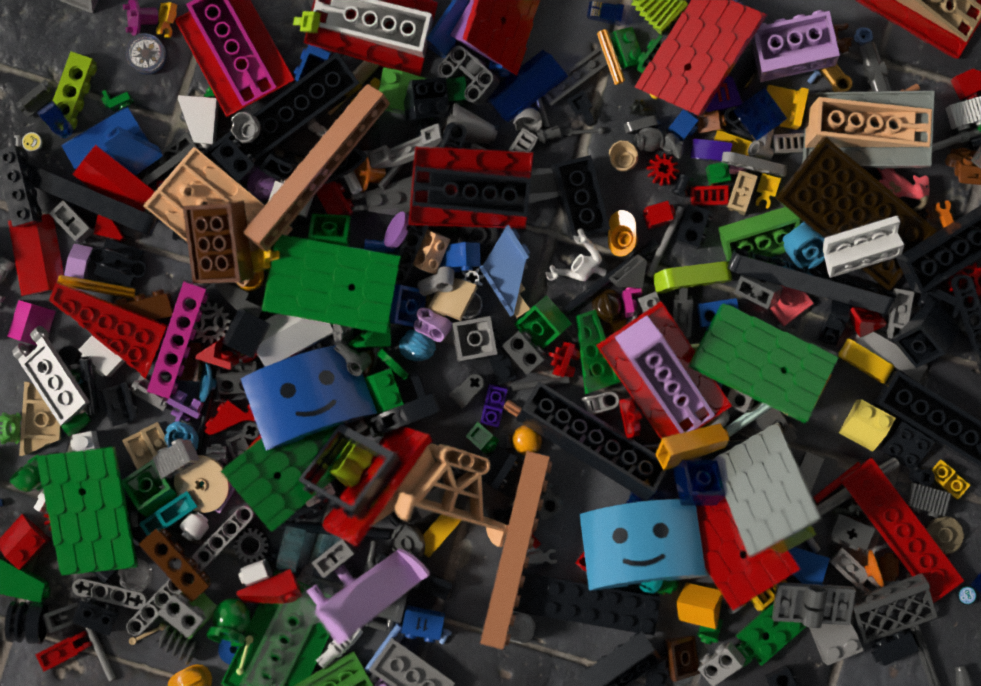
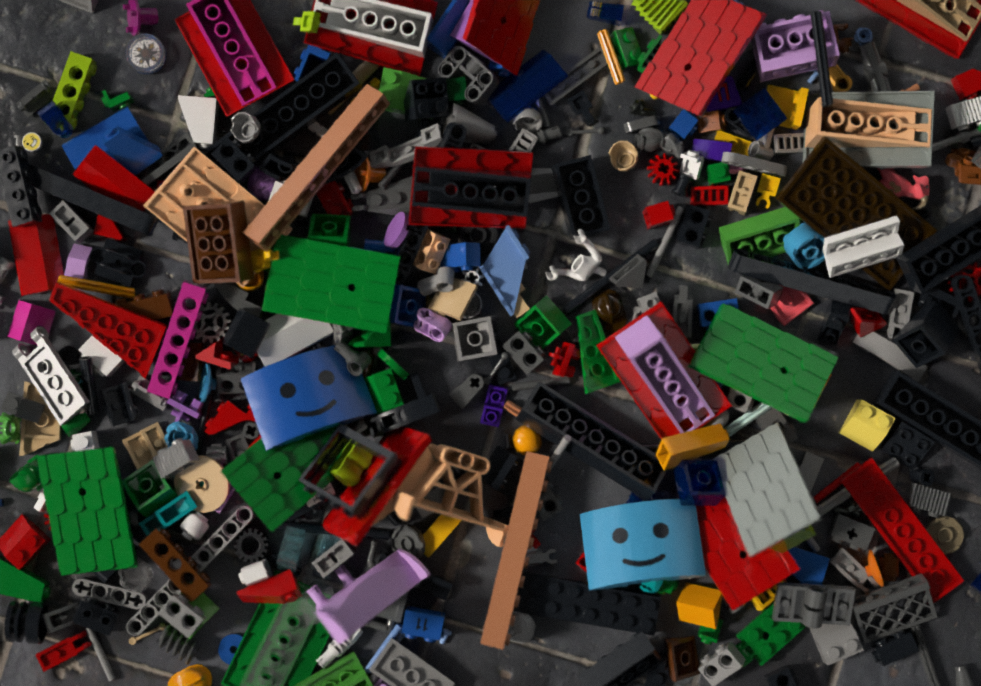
yellow plate [156,2,177,38] -> none
green tile [206,598,250,647] -> none
yellowish green hinge [236,635,253,675] -> none
dark azure hair [399,329,436,361] -> none
green bracket [466,422,499,455] -> none
light grey piece [581,392,619,415] -> none
light orange piece [608,210,638,257] -> none
red plate [619,397,642,438] -> none
dark pink bracket [622,287,642,318] -> none
lime beam [653,261,732,294] -> none
yellow beam [838,339,895,384] -> none
yellow slope [932,459,971,500] -> none
orange bar [935,200,954,229] -> none
tile [956,585,977,605] -> none
none -> dark grey slope [1,391,46,423]
none -> dark grey hinge [483,352,509,385]
none -> light grey bar [549,435,571,470]
none -> white bracket [679,150,705,180]
none -> black axle [811,11,833,107]

